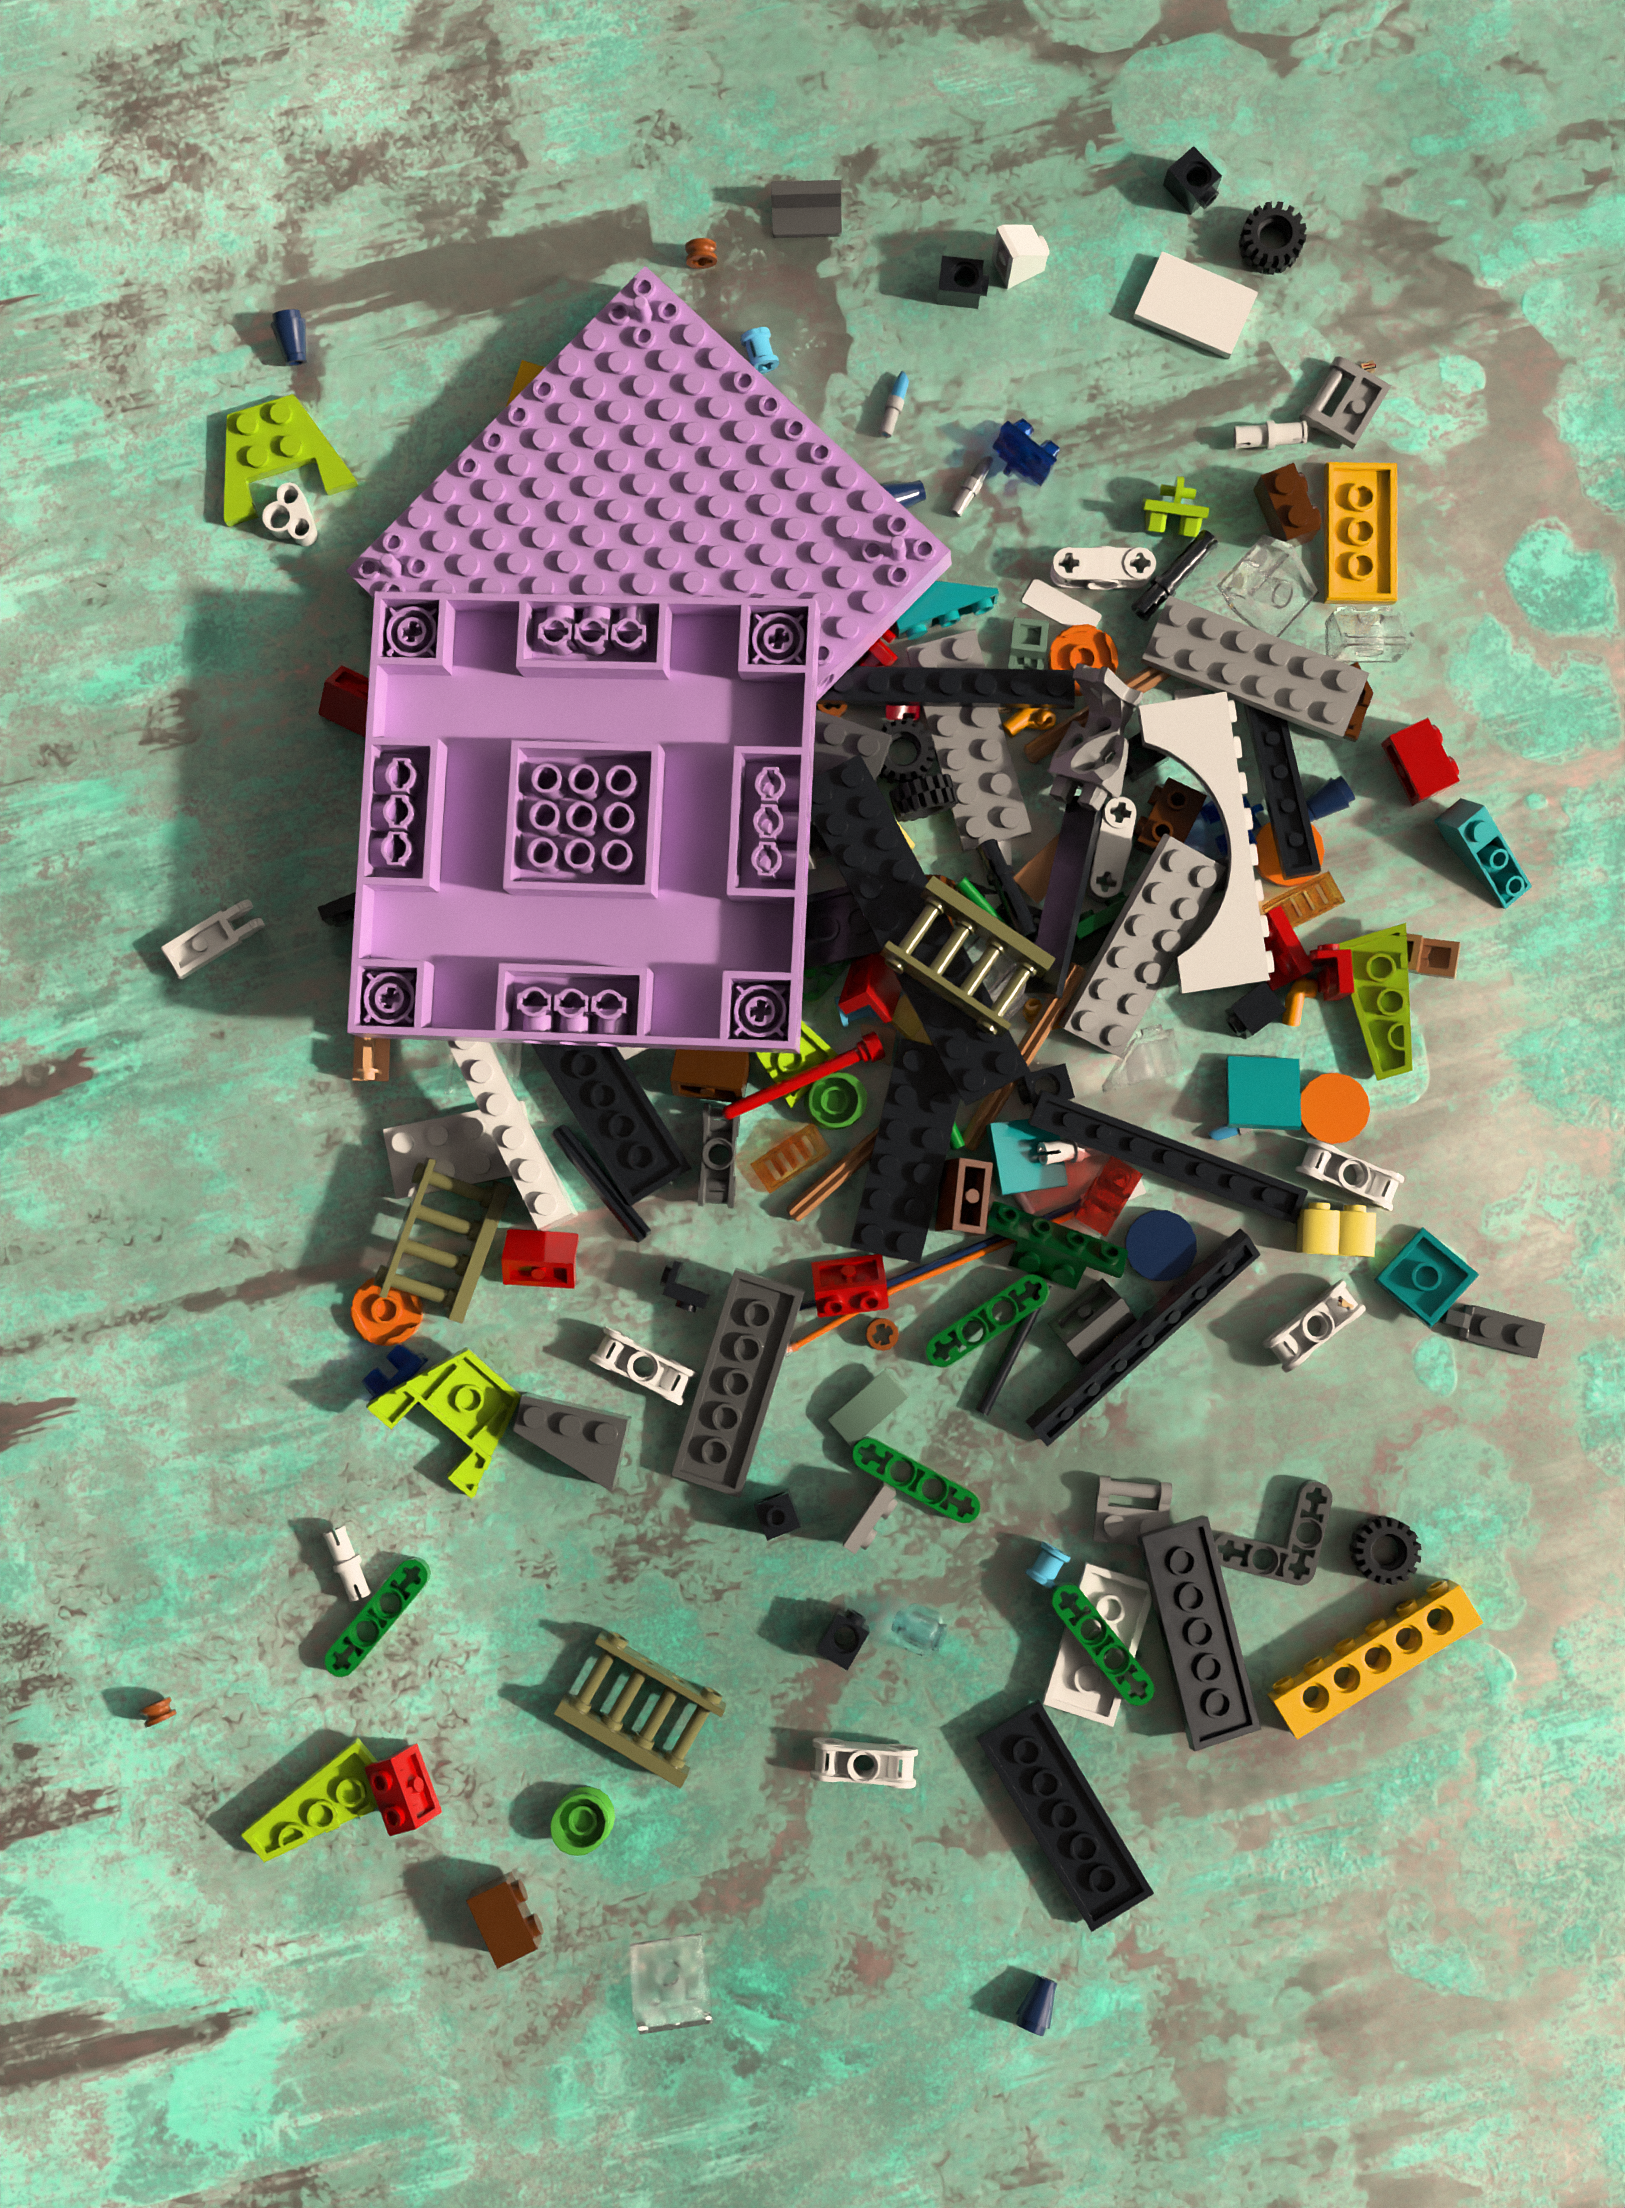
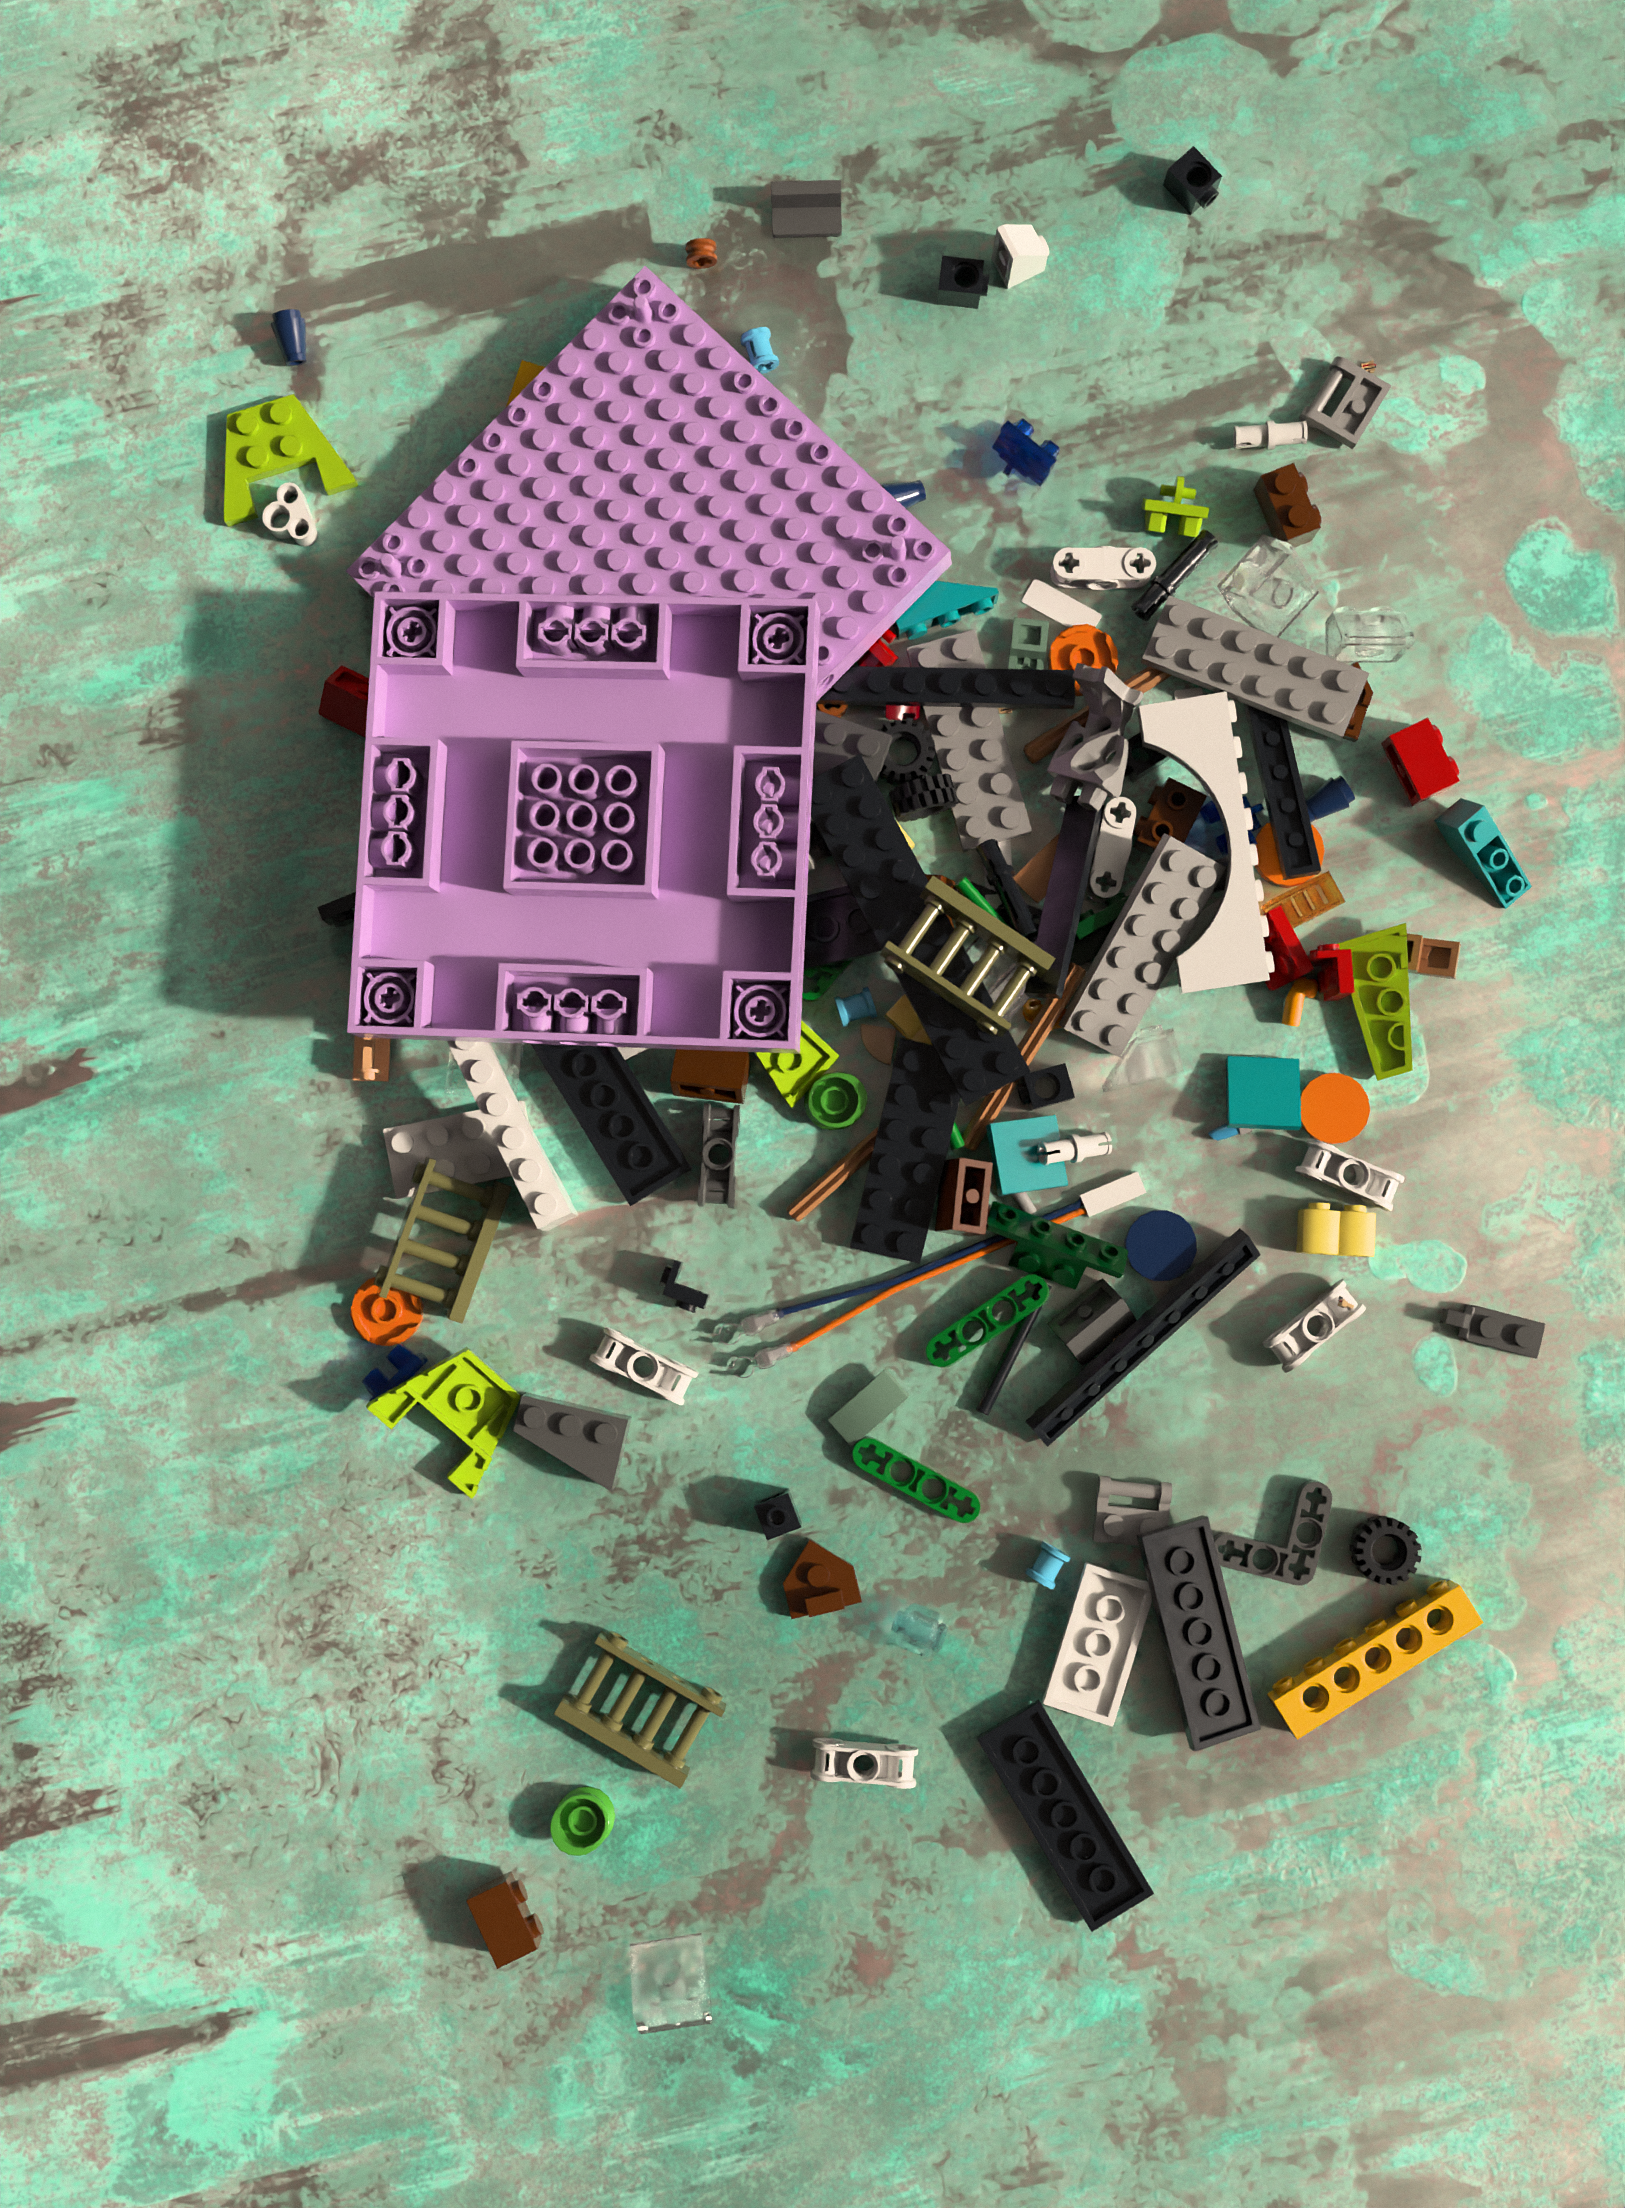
dark orange bush [139,1696,177,1728] -> none
white hinge [161,899,265,979] -> none
lime wing [241,1738,378,1863] -> none
white pin [322,1525,371,1602] -> none
green beam [325,1557,431,1677] -> none
red bracket [365,1743,442,1836] -> none
red panel [501,1229,579,1289] -> none
black axle [551,1124,651,1243] -> none
dark grey plate [671,1268,805,1498] -> none
red piece [722,1031,886,1120] -> none
clear orange slope [750,1123,832,1193] -> none
red bracket [811,1254,889,1318] -> none
black brick [816,1608,870,1671] -> none
red panel [838,954,902,1023] -> none
light grey plate [843,1481,898,1554] -> none
dark orange bush [865,1318,899,1351] -> none
light grey piece [878,371,909,438] -> none
light grey piece [949,456,993,517] -> none
light orange arm [1002,708,1056,738] -> none
dark blue cone [1016,1975,1058,2036] -> none
black plate [1027,1089,1308,1224] -> none
green beam [1050,1582,1154,1706] -> none
clear red brick [1070,1155,1143,1237] -> none
white tile [1133,251,1258,359] -> none
black brick [1225,981,1287,1039] -> none
black tyre [1239,201,1307,275] -> none
yellow tile [1324,462,1397,605] -> none
teal tile [1374,1227,1479,1329] -> none
none -> reddish brown plate [783,1538,862,1619]

